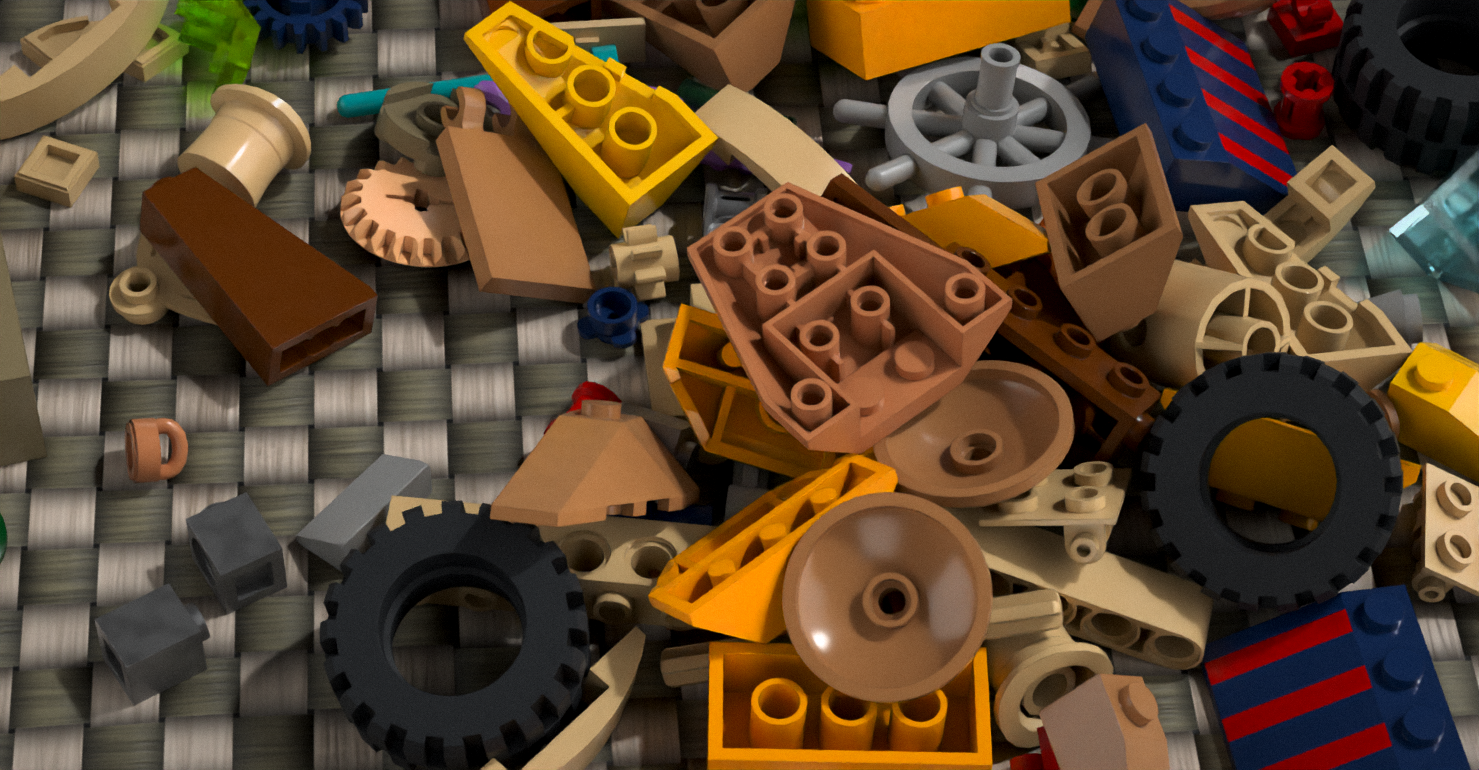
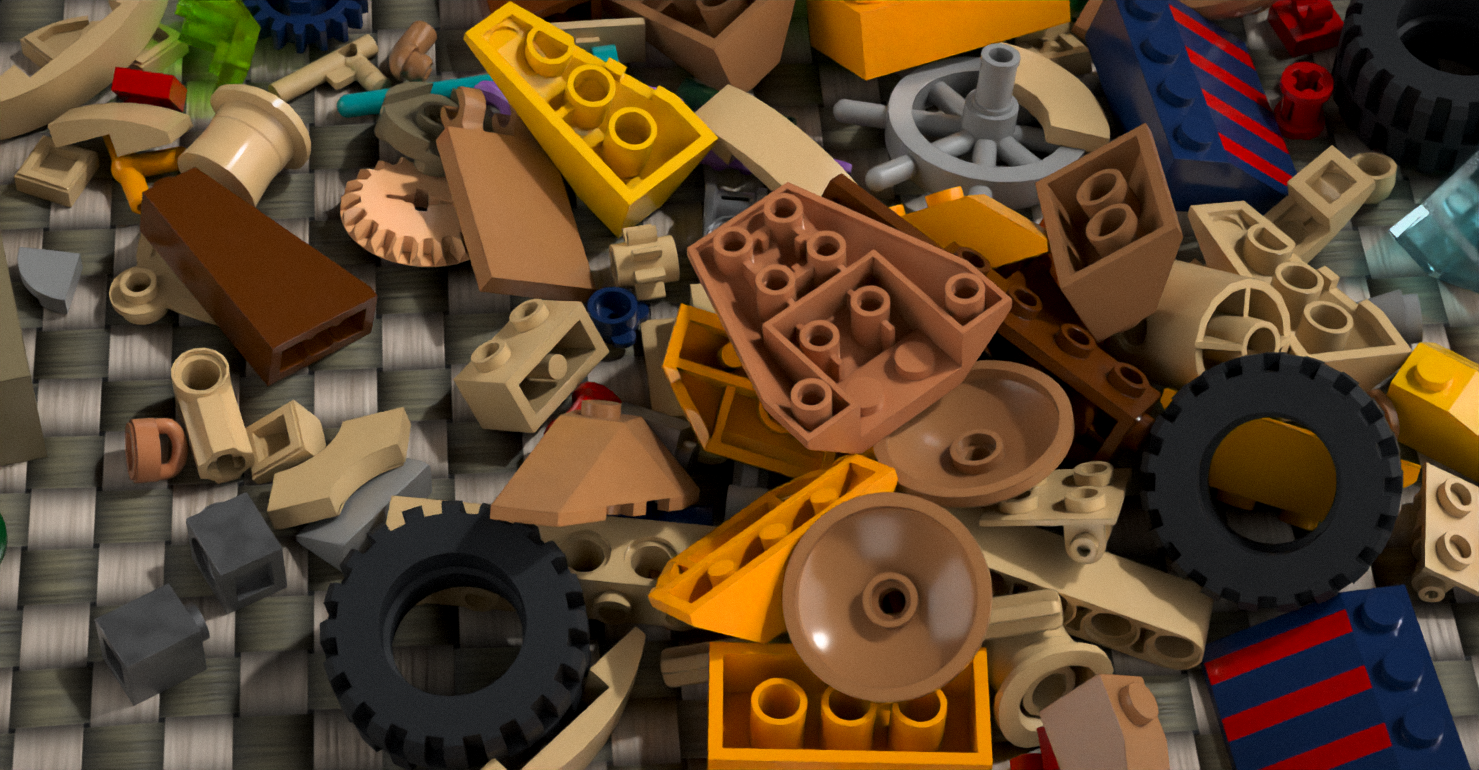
none -> light grey tile [17,247,83,314]
none -> tan slope [47,103,193,157]
none -> light orange piece [102,134,186,214]
none -> red tile [111,67,187,112]
none -> tan piece [171,347,255,484]
none -> tan slope [245,400,326,484]
none -> tan tile [267,407,411,530]
none -> tan hose [268,34,391,103]
none -> medium nougat arm [389,21,437,82]
none -> tan brick [453,298,609,433]
none -> tan tile [1000,42,1110,153]
none -> tan hinge [1350,152,1397,204]

